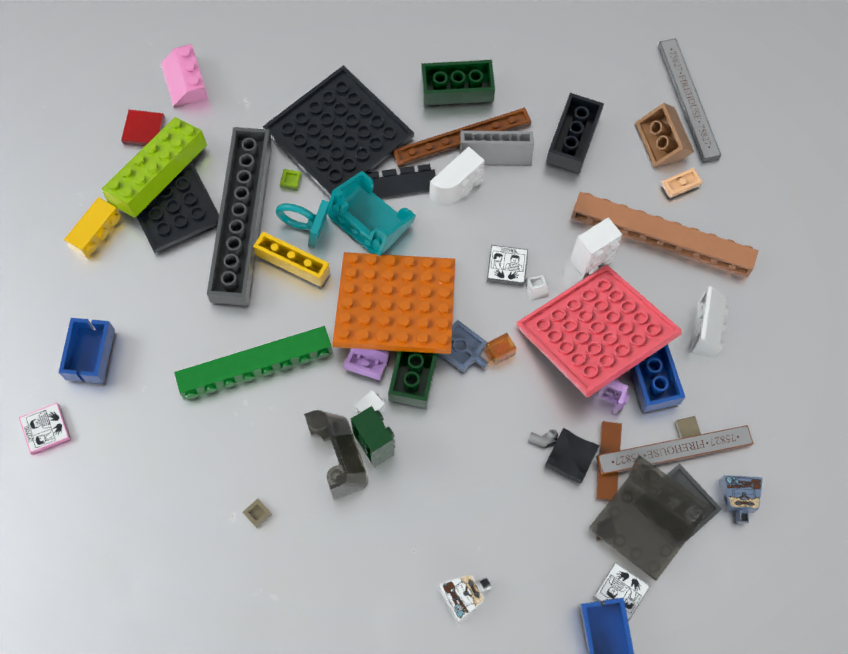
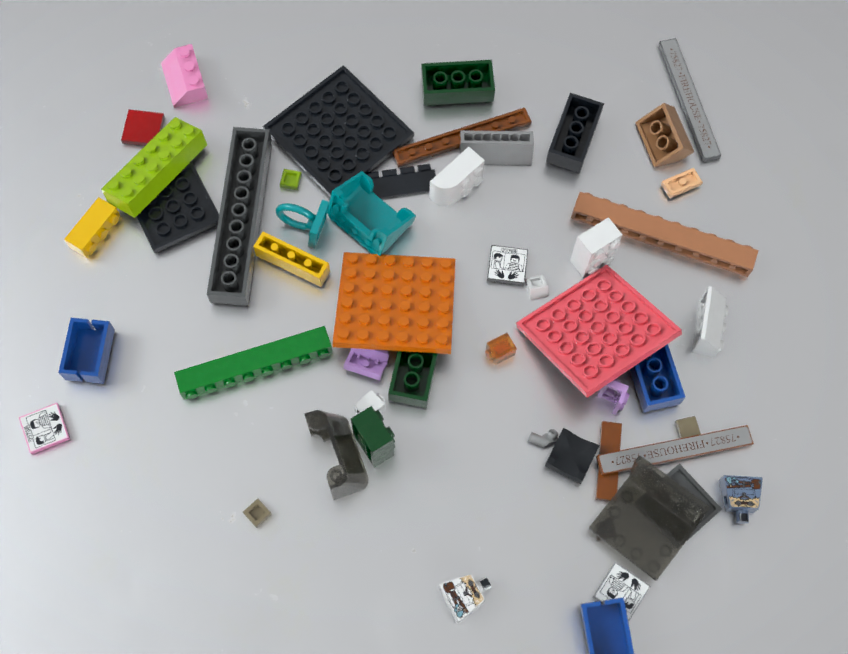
sand blue plate [439,319,489,373] -> none

